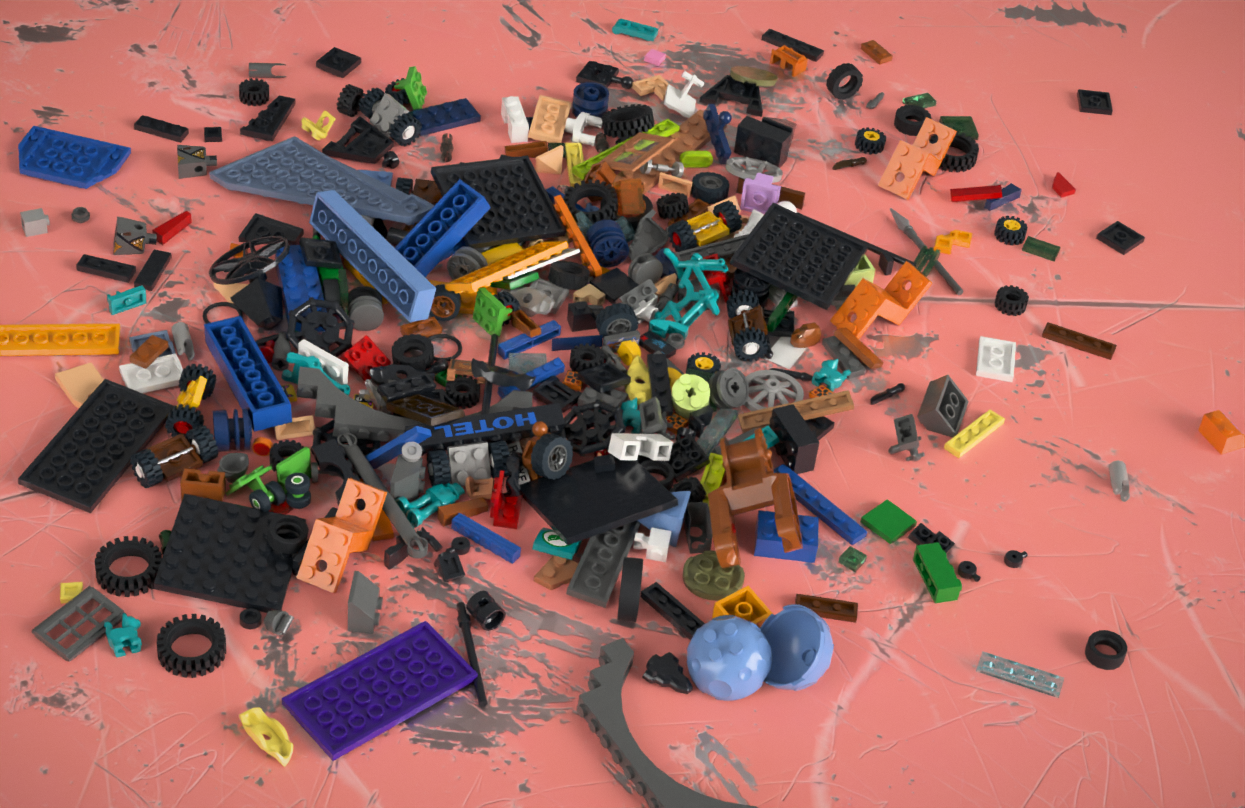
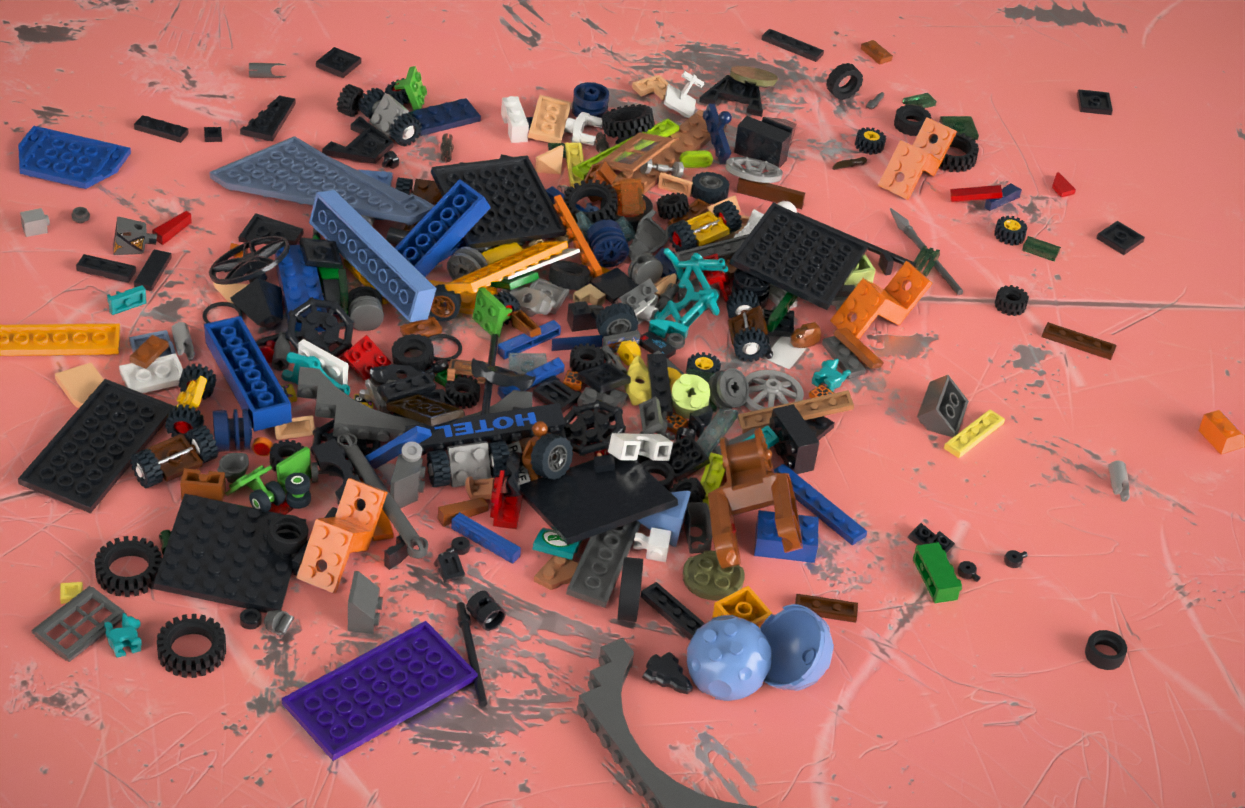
dark grey torso [177,145,217,179] -> none
black tyre [239,78,269,106] -> none
light yellow piece [239,707,293,767] -> none
light yellow bracket [301,111,336,141] -> none
black piece [337,128,356,146] -> none
black sticker [372,218,388,239] -> none
teal piece [395,482,465,528] -> none
black plate [417,527,443,552] -> none
dark orange piece [505,141,548,158] -> none
black plate [576,61,634,89] -> none
teal plate [612,19,659,41] -> none
teal animal [621,398,642,434] -> none
bright pink tile [644,49,666,66] -> none
lavender panel [740,173,781,214] -> none
black piece [769,368,813,381] -> none
orange window [770,45,808,77] -> none
clear green plate [838,546,867,572] -> none
green tile [860,499,917,544] -> none
black piece [870,383,905,405] -> none
dark grey piece [888,414,925,461] -> none
light orange tile [933,230,973,255] -> none
white tile [976,336,1016,382] -> none
clear light blue plate [976,651,1064,698] -> none

